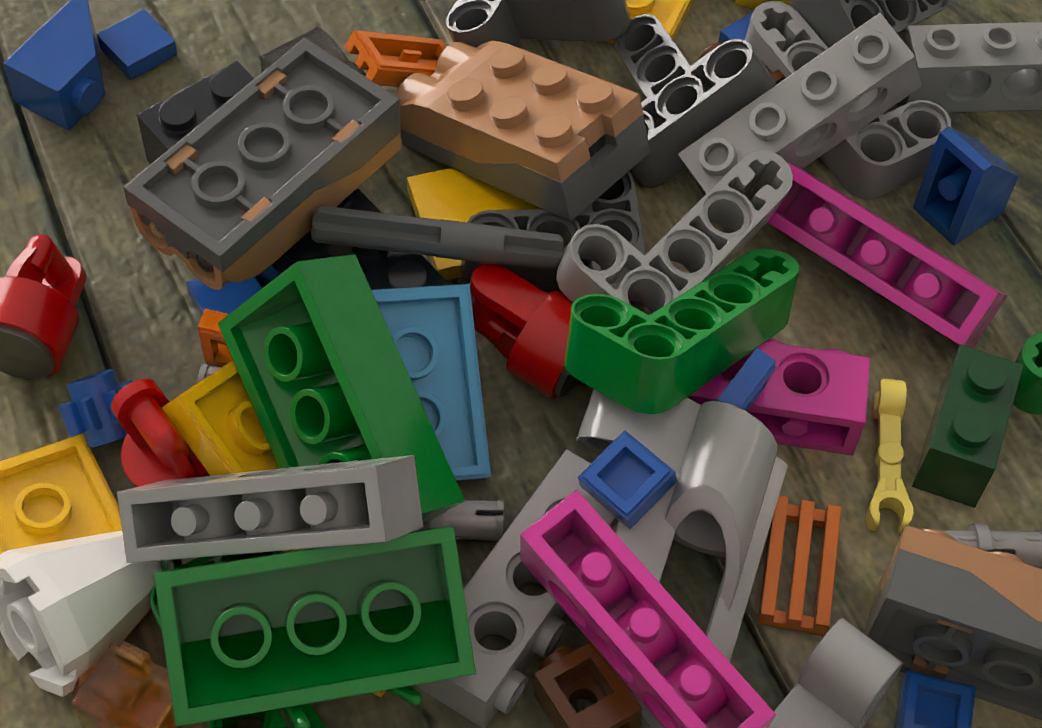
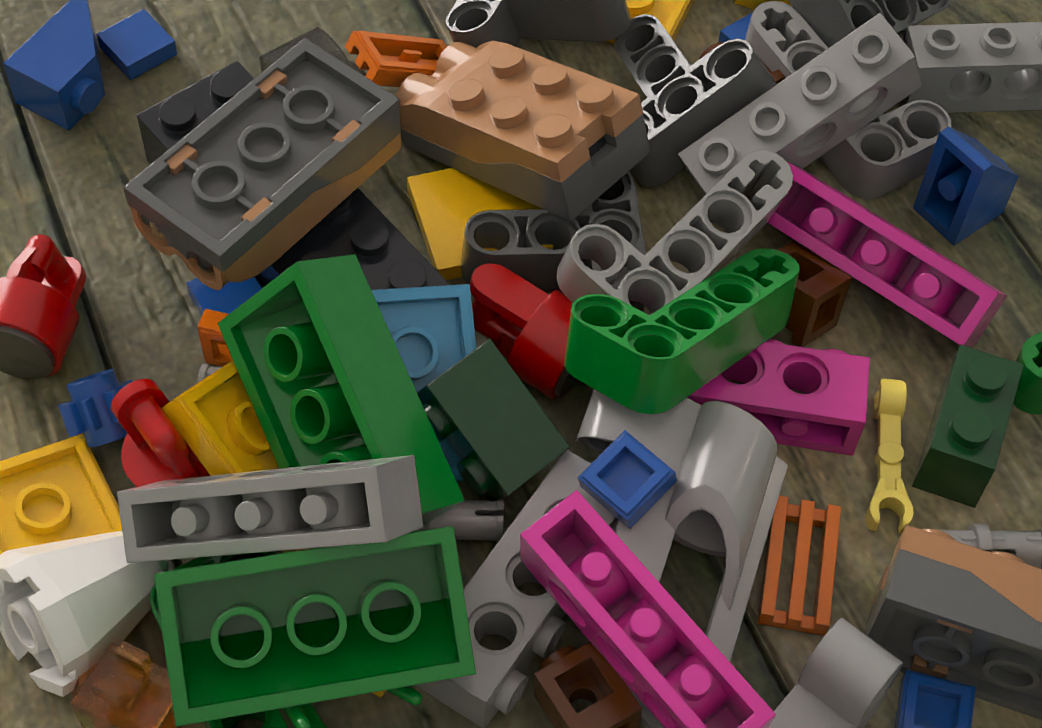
dark grey axle [311,206,564,270] -> none
blue tile [717,348,776,411] -> none
none -> dark green brick [417,339,570,501]
none -> reddish brown brick [778,241,852,347]

